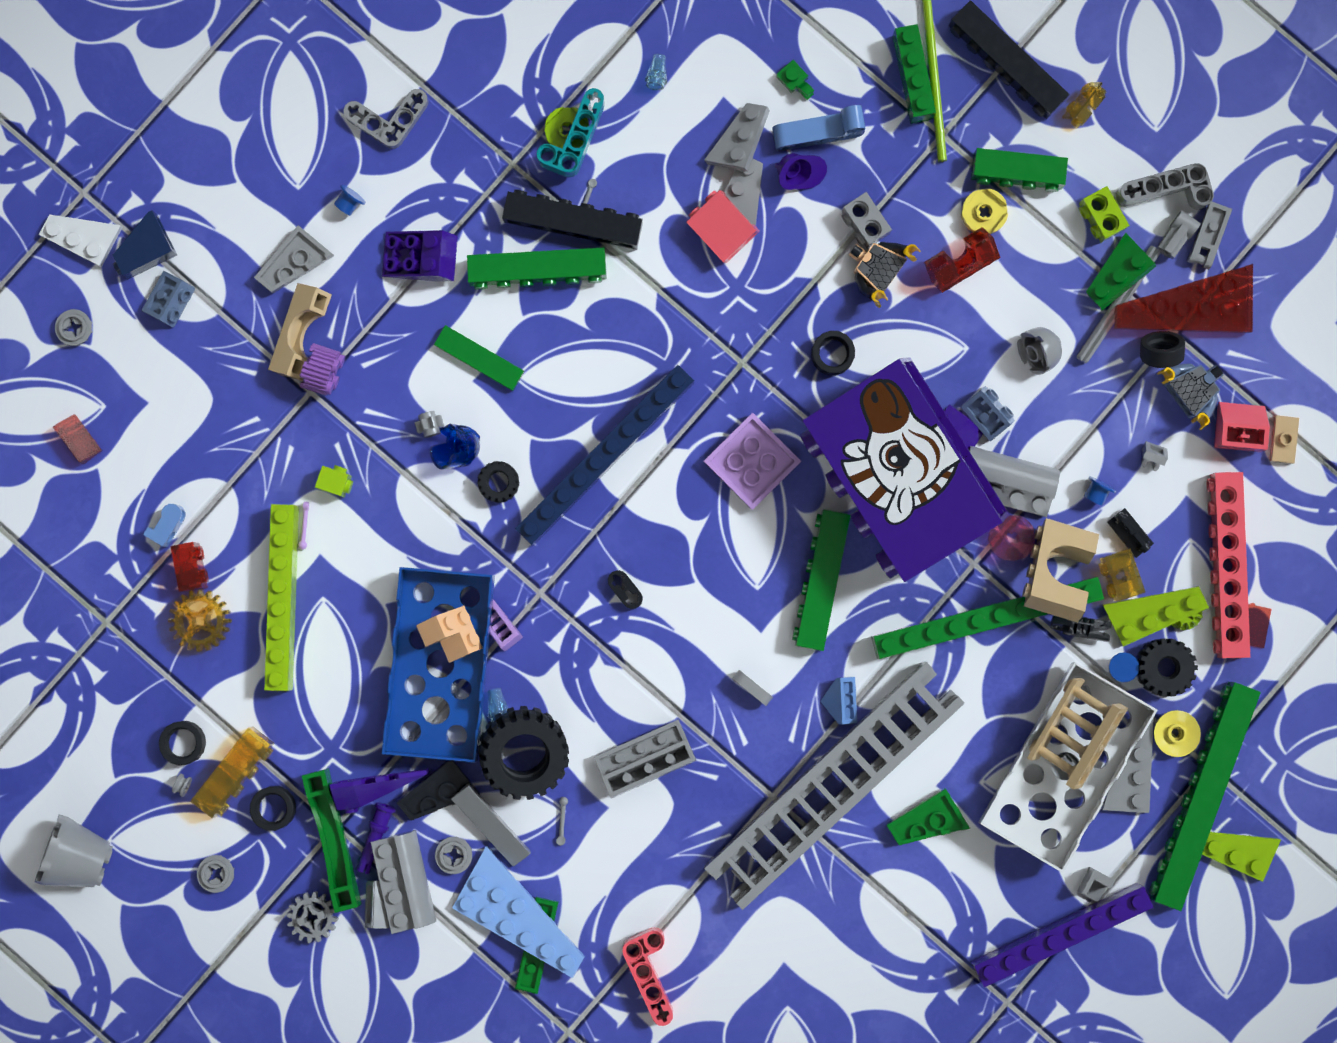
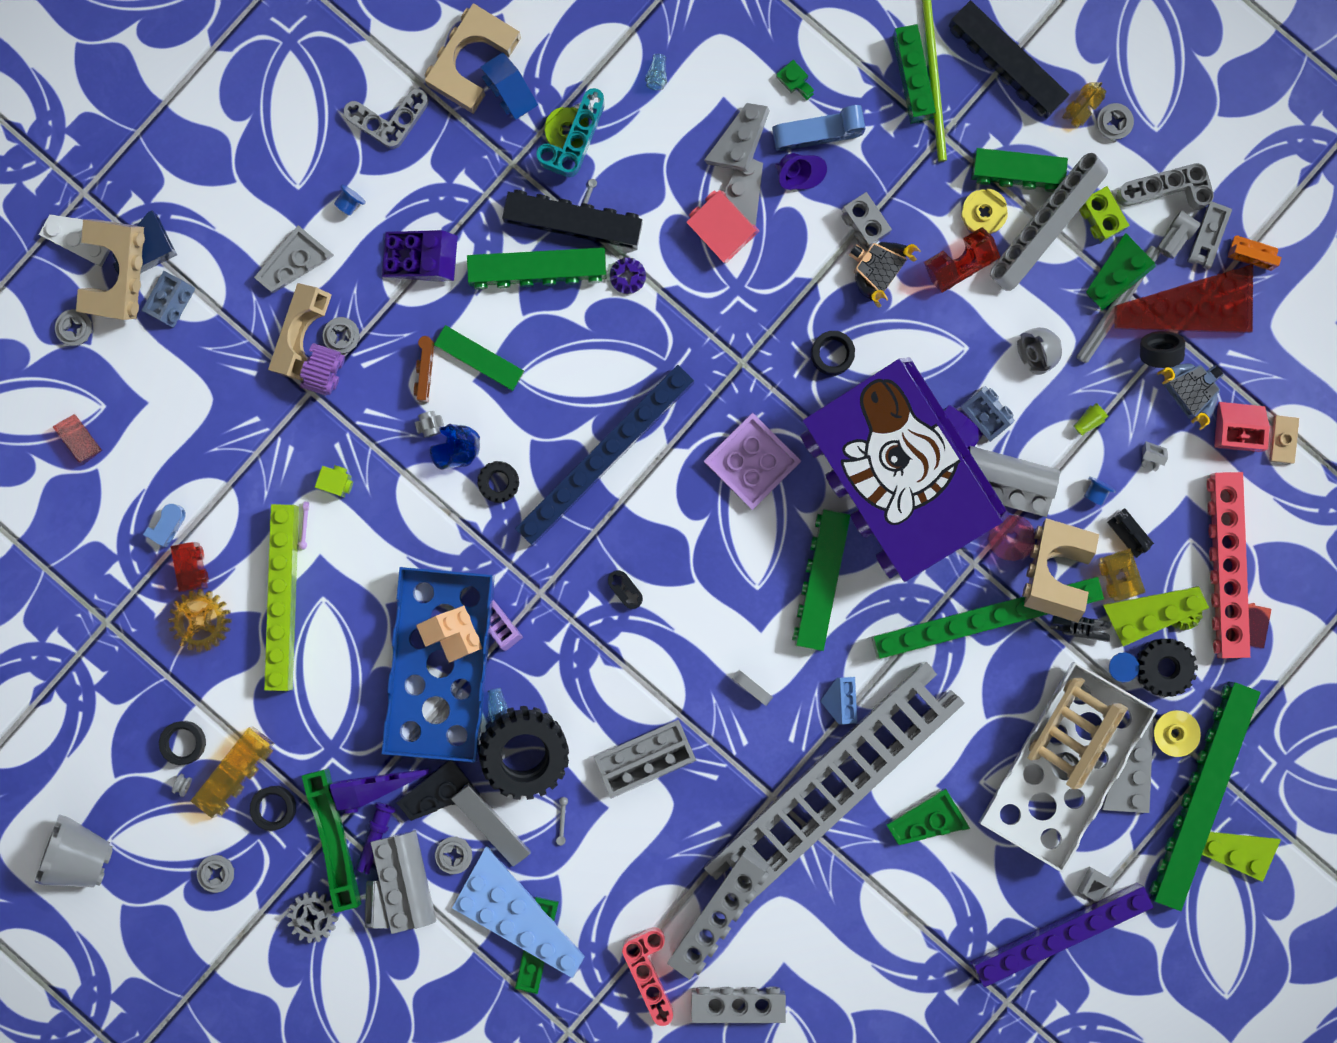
none -> tan arch [76,219,145,320]
none -> light grey gear [323,317,360,353]
none -> dark orange plate [414,336,435,403]
none -> tan arch [425,3,521,114]
none -> blue brick [481,52,538,120]
none -> dark purple gear [610,257,646,294]
none -> light grey brick [667,848,770,980]
none -> light grey brick [692,987,786,1023]
none -> light grey beam [990,153,1108,291]
none -> lime cone [1073,403,1109,436]
none -> light grey gear [1097,103,1134,140]
none -> orange bracket [1227,235,1282,271]

